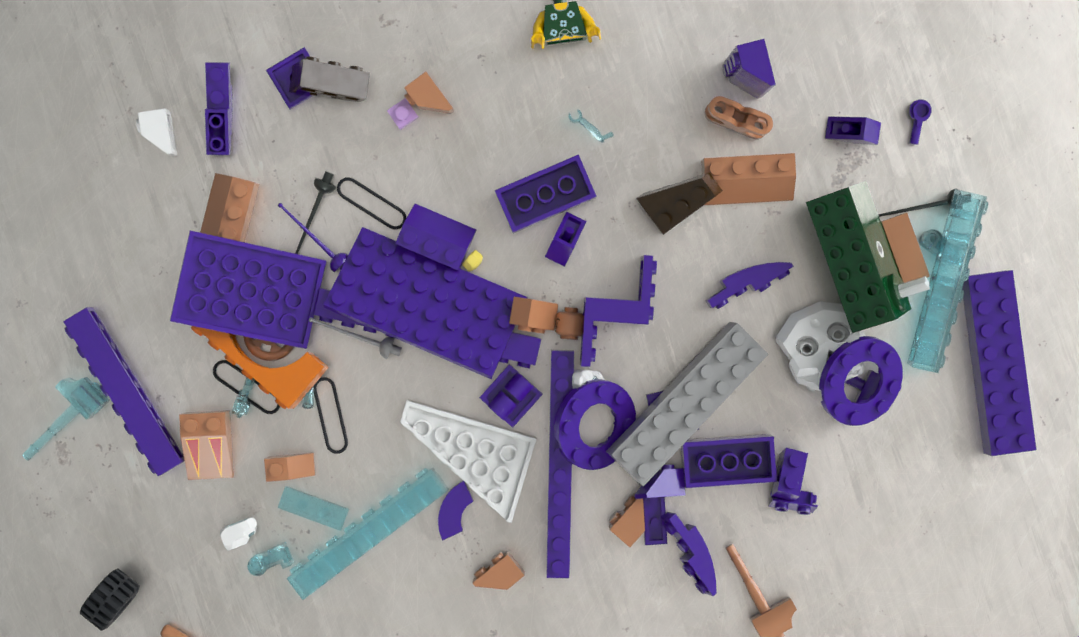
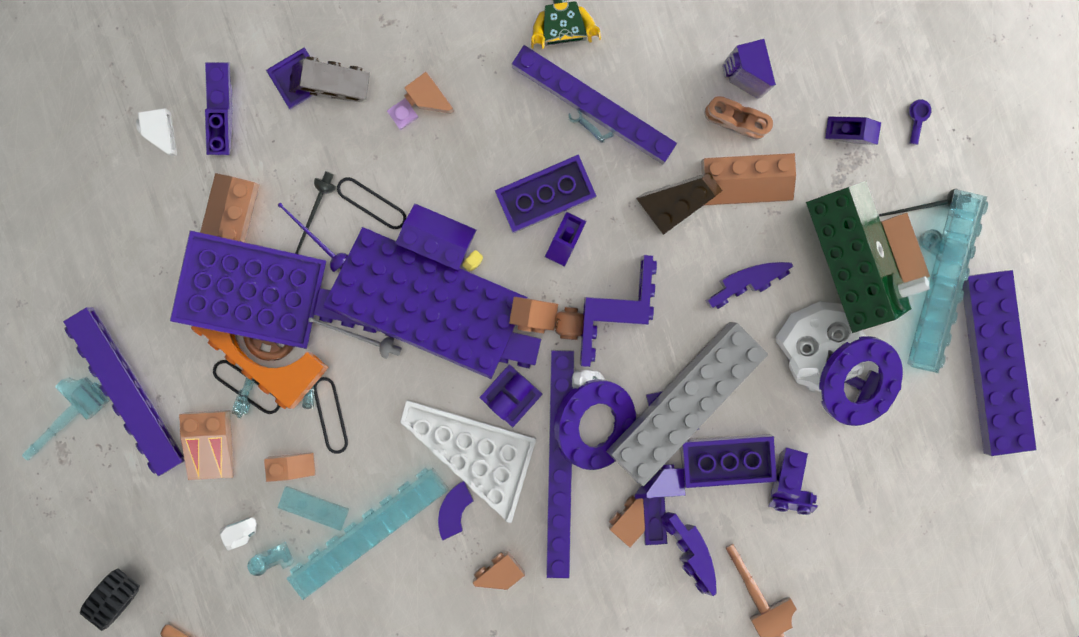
none -> dark purple brick [512,45,677,165]

